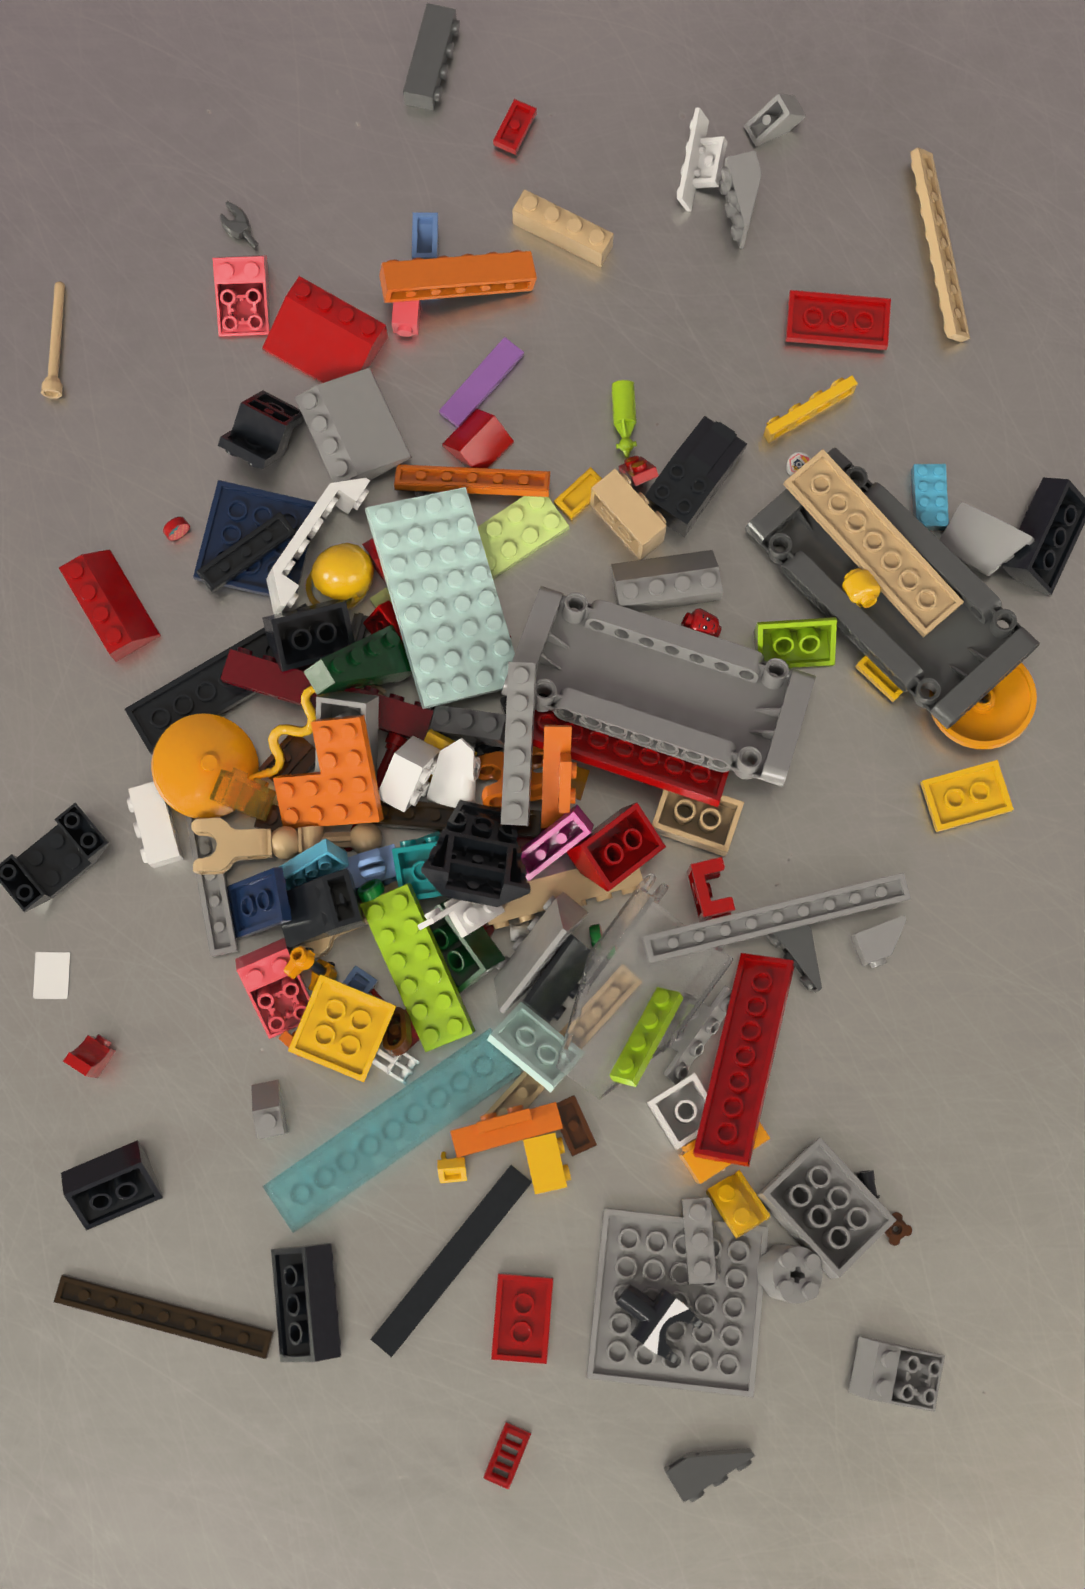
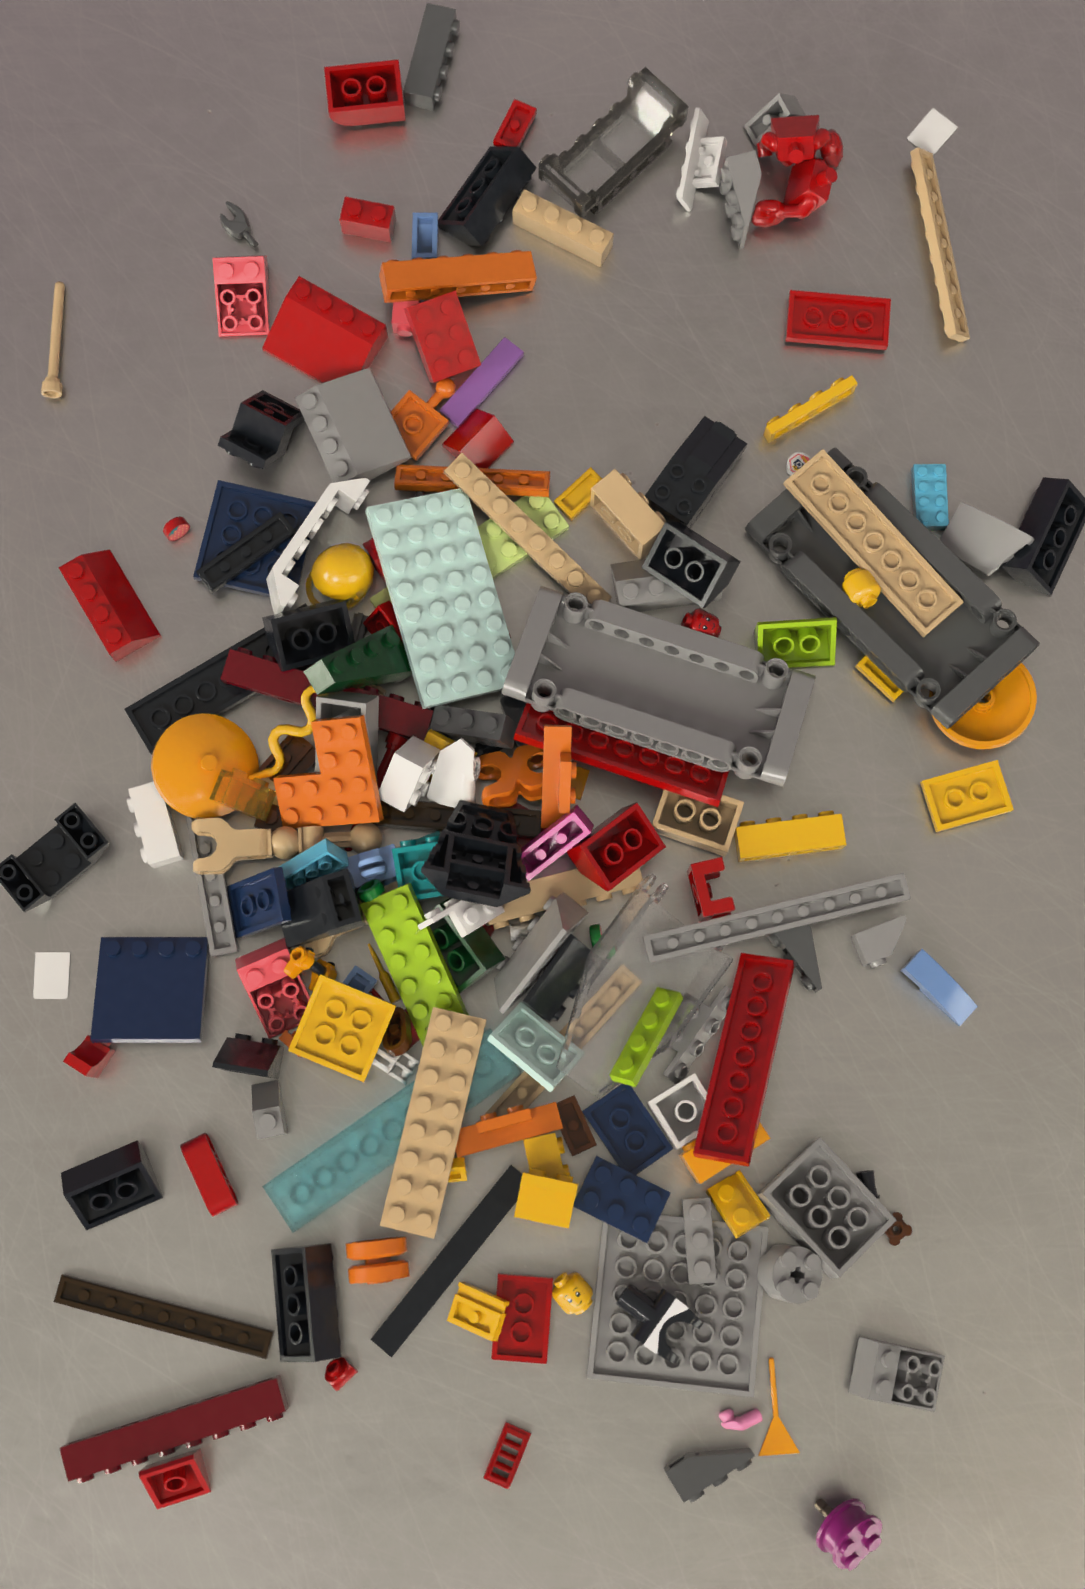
light grey plate [501,662,537,826] -> none
lime wheel [611,380,637,458] -> none
red plate [618,456,659,486] -> none
none -> dark red brick [59,1375,289,1484]
none -> dark blue plate [90,937,209,1043]
none -> red slope [139,1448,211,1510]
none -> red beam [180,1132,238,1217]
none -> black slope [212,1033,284,1079]
none -> red brick [324,59,406,126]
none -> red plate [325,1357,358,1391]
none -> red brick [339,197,396,243]
none -> orange wheel [346,1236,410,1284]
none -> yellow piece [367,943,401,1004]
none -> tan plate [380,1007,487,1239]
none -> orange plate [391,378,456,462]
none -> red brick [404,290,481,383]
none -> black slope [438,146,537,246]
none -> tan plate [443,453,612,604]
none -> yellow plate [447,1282,510,1341]
none -> yellow bracket [514,1168,578,1228]
none -> windscreen [538,67,689,218]
none -> yellow head [552,1272,593,1315]
none -> dark blue plate [573,1156,671,1243]
none -> dark blue plate [582,1084,673,1175]
none -> black slope [642,522,741,608]
none -> bright pink arm [719,1408,763,1431]
none -> yellow brick [734,811,847,862]
none -> red torso [751,156,837,228]
none -> red torso [757,115,843,168]
none -> light orange piece [758,1357,800,1456]
none -> magenta wheel [814,1498,882,1571]
none -> medium blue slope [901,949,978,1026]
none -> white sticker [907,108,958,155]

